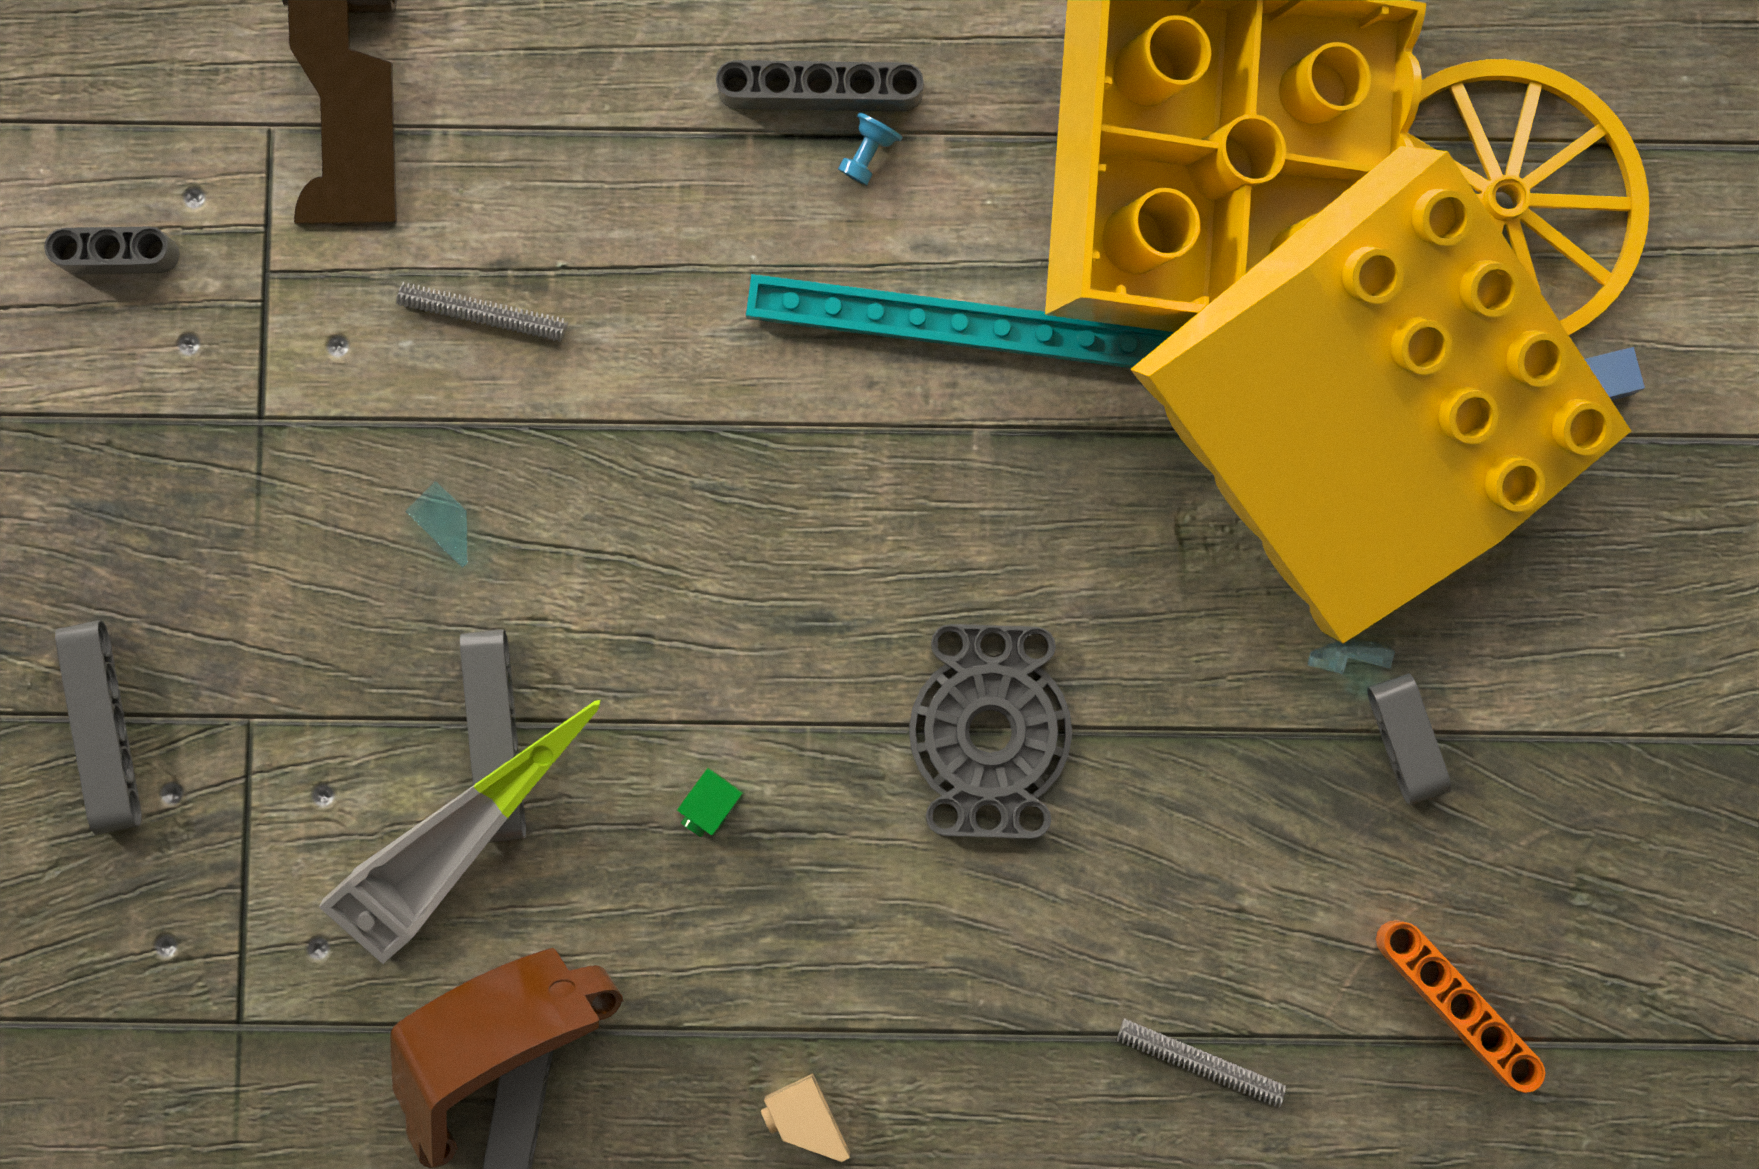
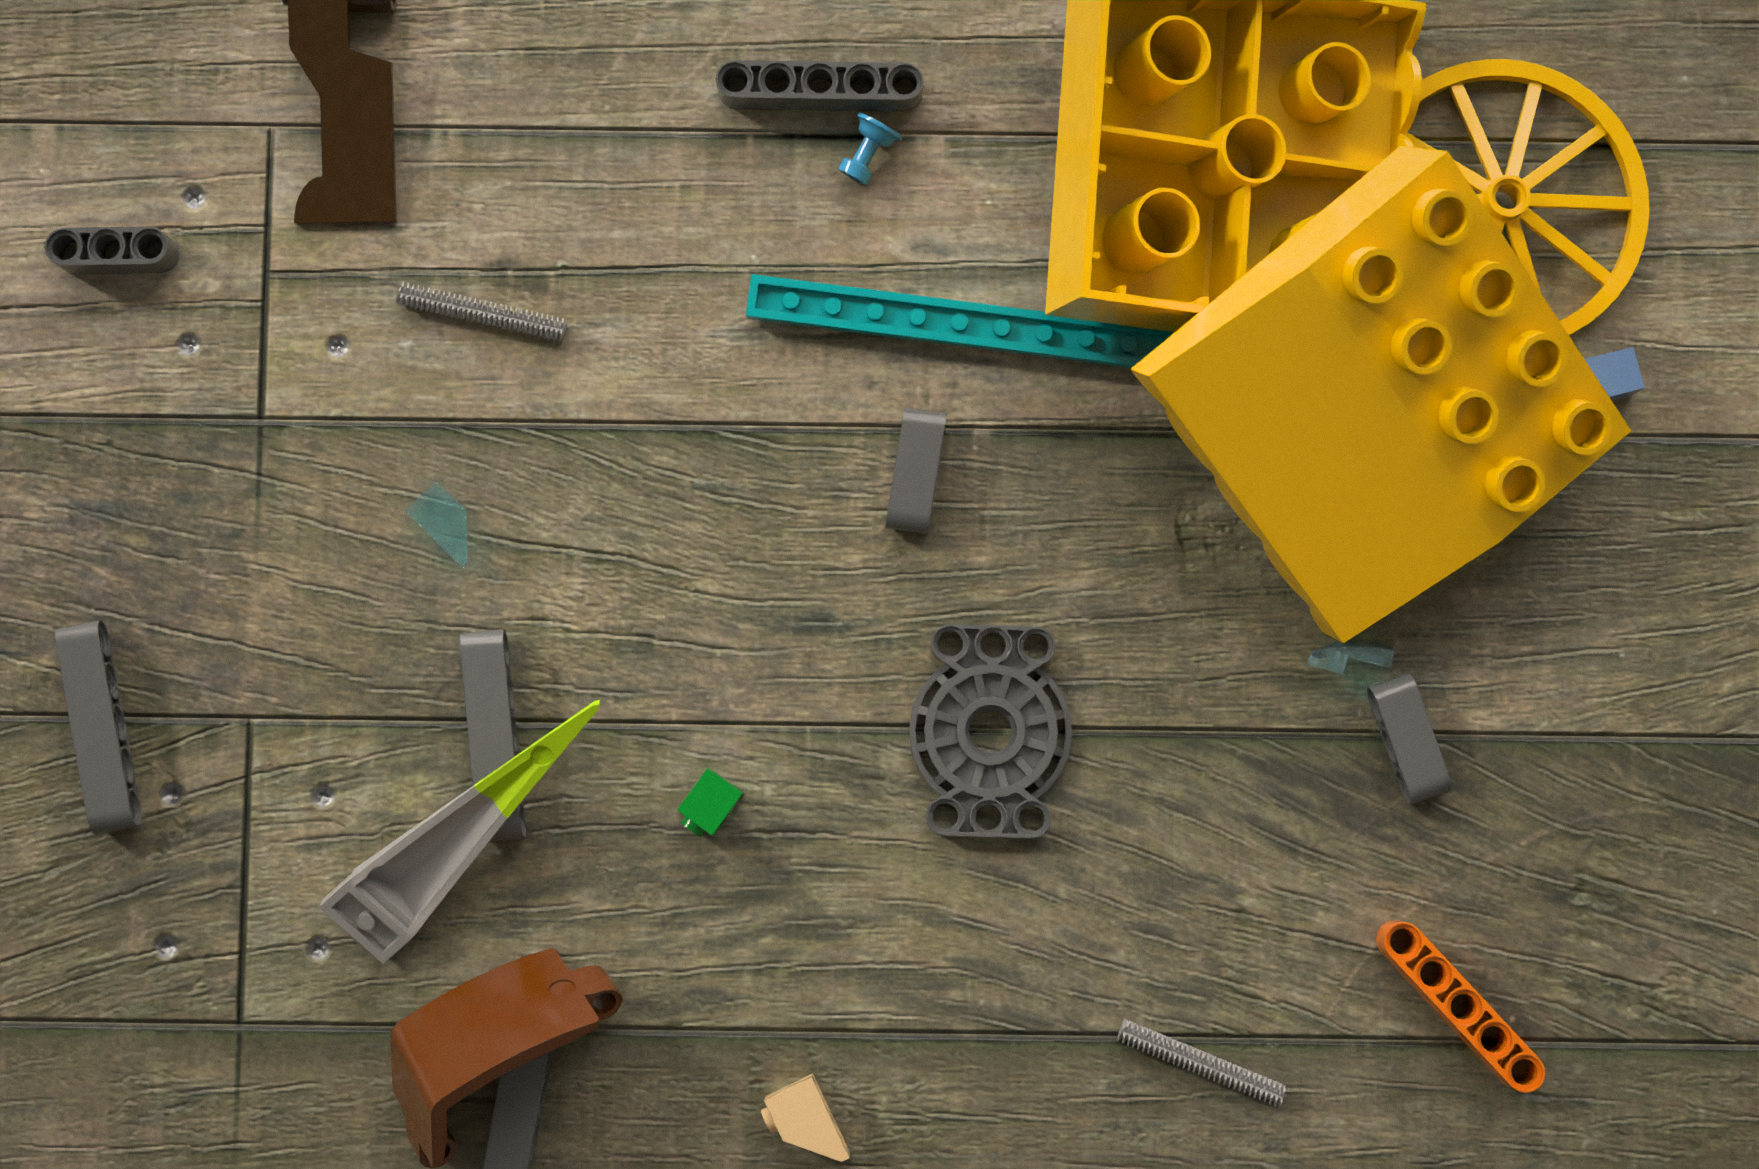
none -> dark grey beam [885,407,947,535]

